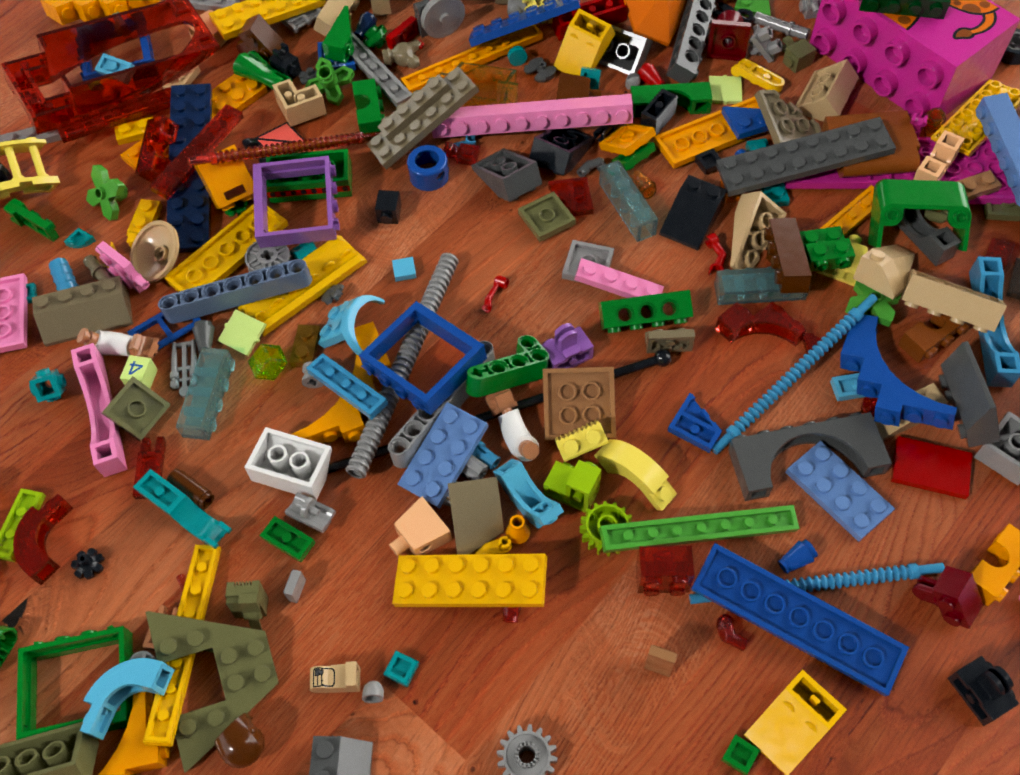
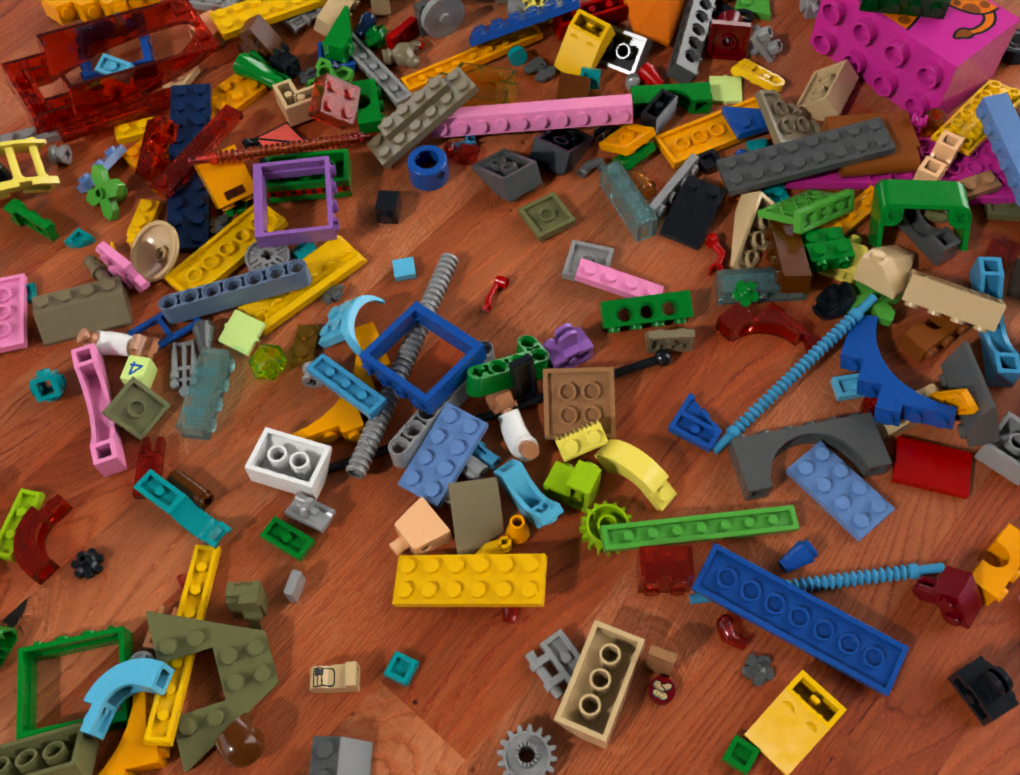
dark azure axle [49,258,79,291] -> none
light grey hinge [362,680,384,703] -> none
clear red wing [548,177,594,216] -> none
light grey pin [753,11,811,40] -> none
olive brick [782,35,817,73] -> none
none -> light grey wheel [48,144,72,165]
none -> medium blue plate [75,144,127,194]
none -> dark grey plant [210,214,232,235]
none -> clear red brick [308,73,361,130]
none -> black tile [508,353,539,403]
none -> light grey plate [525,629,580,700]
none -> tan slope [554,620,645,749]
none -> light grey plate [646,153,699,223]
none -> tile [648,676,676,705]
none -> green plant [731,280,759,307]
none -> dark grey plant [741,653,775,687]
none -> bright green fence [758,188,855,234]
none -> black tile [812,281,857,321]
none -> light orange plate [928,388,979,416]

